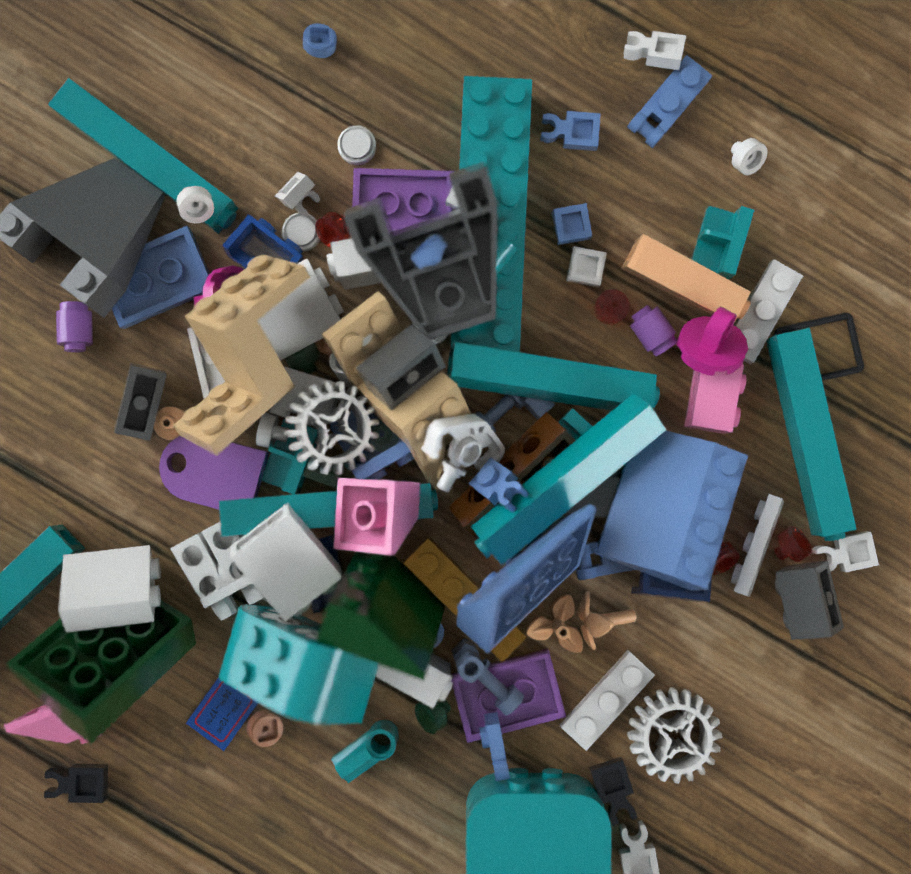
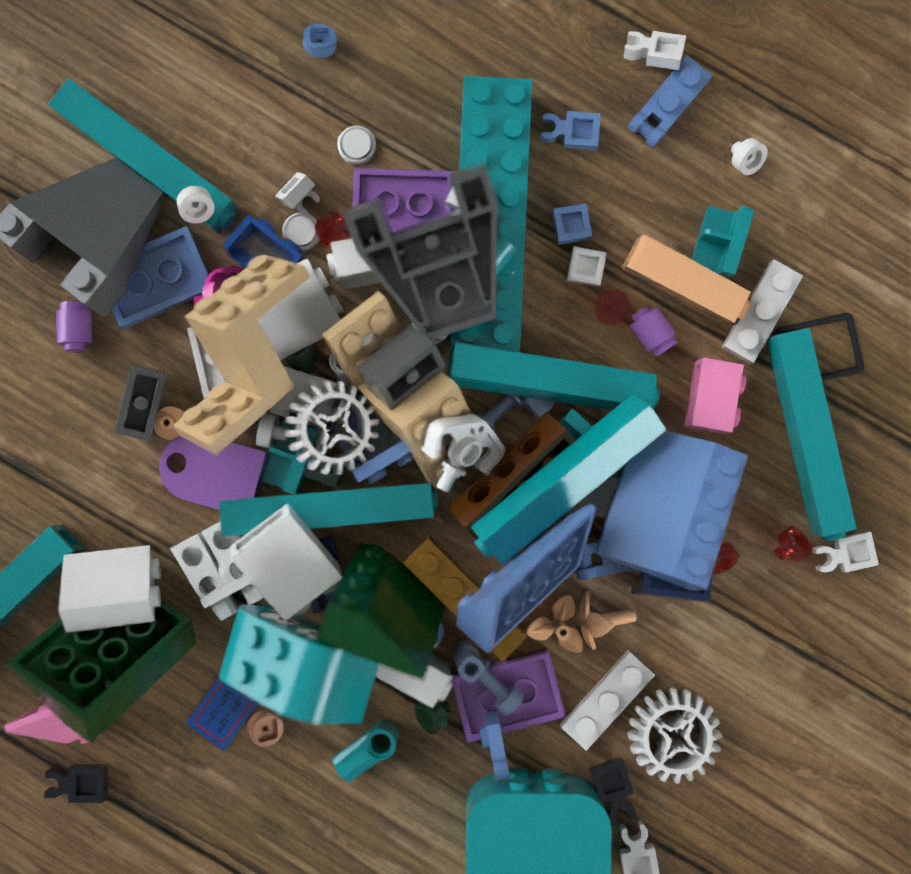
bright pink slope [334,478,420,555] -> none
medium blue tile [411,234,447,269] -> none
medium blue plate [468,457,529,512] -> none
dark pink tile [677,306,748,376] -> none
white plate [731,494,784,597] -> none
dark grey brick [775,560,844,640] -> none

